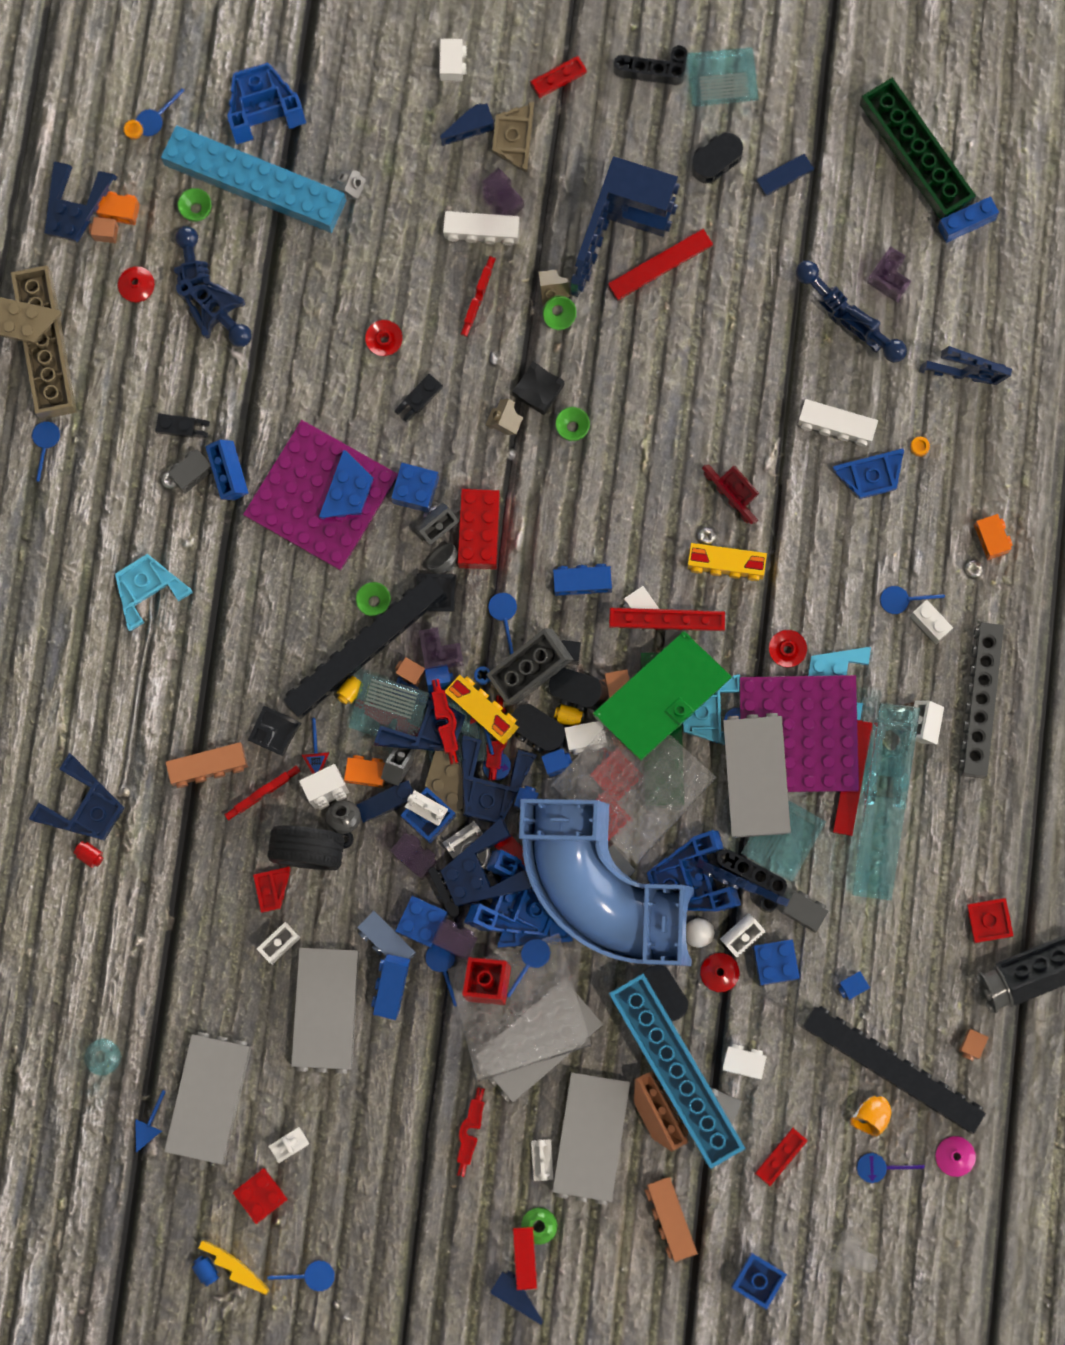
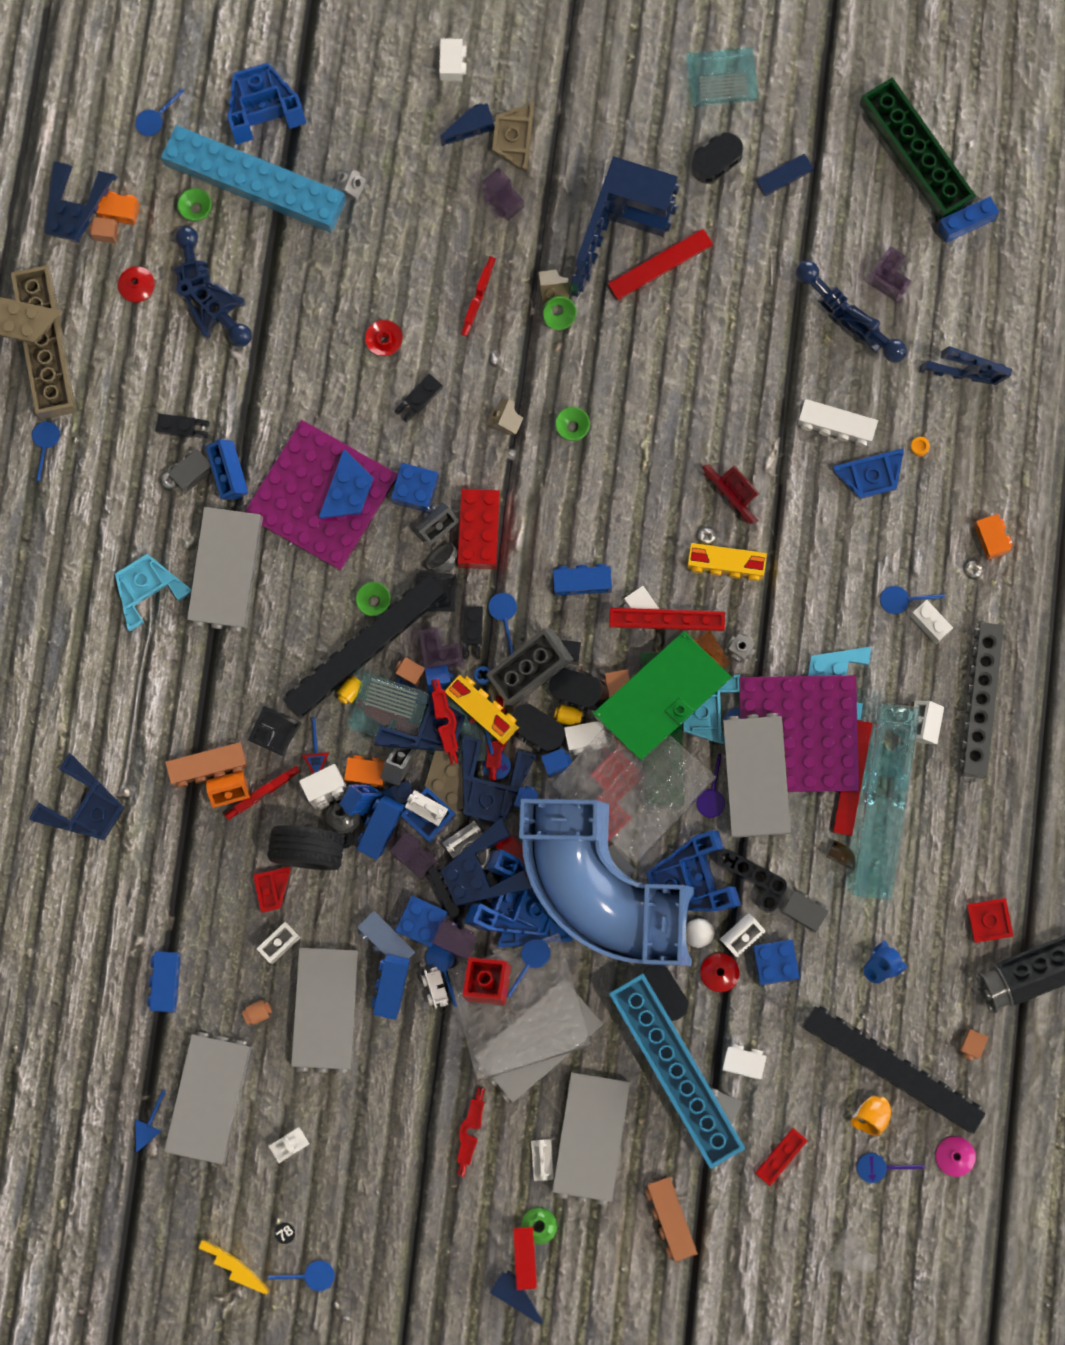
red brick [74,841,104,868] -> none
clear light blue piece [84,1039,121,1075] -> none
light orange tile [124,120,143,140] -> none
blue brick [192,1256,219,1287] -> none
red plate [232,1168,289,1224] -> none
white brick [443,211,520,246] -> none
black brick [512,361,565,415] -> none
red tile [530,56,587,99] -> none
black beam [614,45,688,85] -> none
nougat wedge [634,1071,688,1152] -> none
dark blue wing [697,860,790,907] -> none
blue brick [731,1252,787,1310] -> none
clear light blue piece [741,800,826,882] -> none
red dish [769,630,807,668] -> none
blue brick [837,971,870,1000] -> none
none -> blue brick [147,951,181,1013]
none -> light grey brick [187,507,263,632]
none -> orange brick [206,770,250,808]
none -> nougat brick [242,1000,272,1025]
none -> black sticker [275,1223,295,1244]
none -> blue brick [339,784,383,816]
none -> blue brick [356,795,405,860]
none -> white hinge [421,967,449,1009]
none -> black hinge [463,606,483,659]
none -> clear orange tile [694,631,730,668]
none -> dark purple piece [696,754,725,818]
none -> light grey brick [727,633,756,663]
none -> dark brown brick [826,840,856,871]
none -> blue piece [864,941,907,984]

